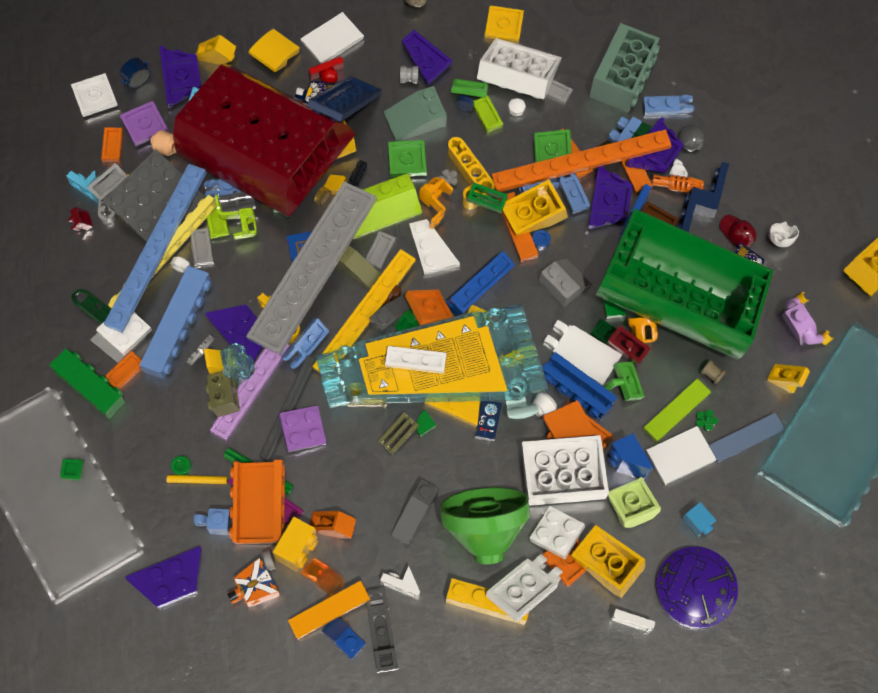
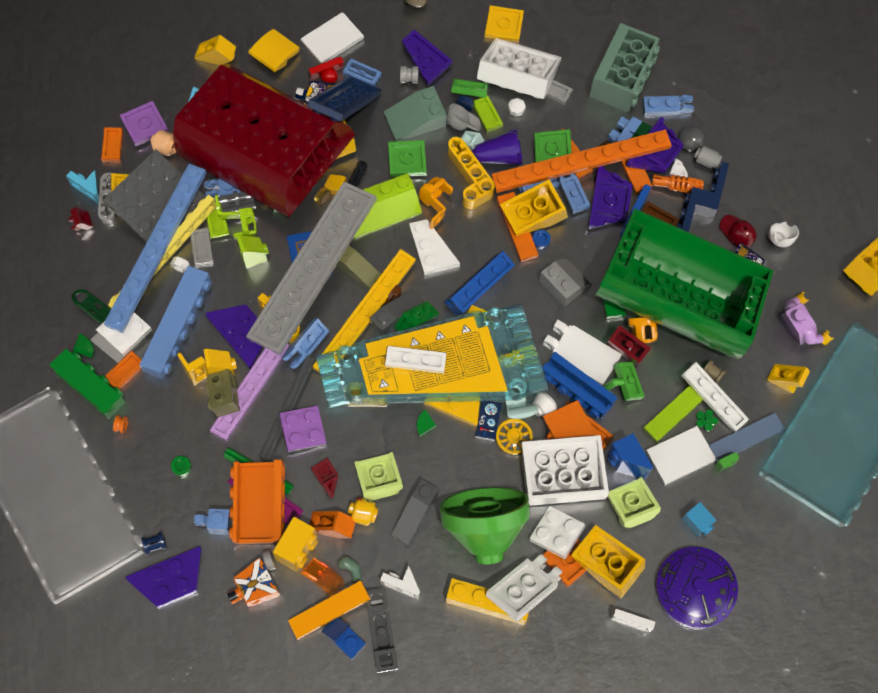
green tile [60,459,84,481] -> none
white plate [71,73,118,117] -> none
light grey slope [87,162,127,201] -> none
clear blue piece [120,58,151,88] -> none
dark purple wing [159,46,202,108] -> none
yellow bar [167,475,228,484] -> none
light grey wheel [186,335,215,366] -> none
clear light blue plate [220,343,255,382] -> none
light grey tile [365,231,396,271] -> none
olive tile [378,412,419,455] -> none
orange plate [405,289,454,325] -> none
light grey plant [438,169,458,186] -> none
green tile [467,182,508,213] -> none
dark green tile [590,319,616,345] -> none
none -> green tile [73,333,94,358]
none -> orange bush [113,415,128,434]
none -> dark blue bush [141,531,167,555]
none -> yellow panel [177,352,210,385]
none -> lime slope [236,235,269,269]
none -> dark red slope [310,457,338,499]
none -> sand green arm [338,556,363,583]
none -> medium blue tile [342,58,382,86]
none -> yellow head [347,497,378,526]
none -> yellowish green slope [354,452,403,500]
none -> light grey cap [446,104,481,132]
none -> light aqua slope [461,131,484,153]
none -> dark purple cone [472,129,523,165]
none -> yellow wheel [496,419,533,455]
none -> white tile [681,362,749,433]
none -> light grey brick [694,146,723,169]
none -> bright green tile [715,452,739,471]

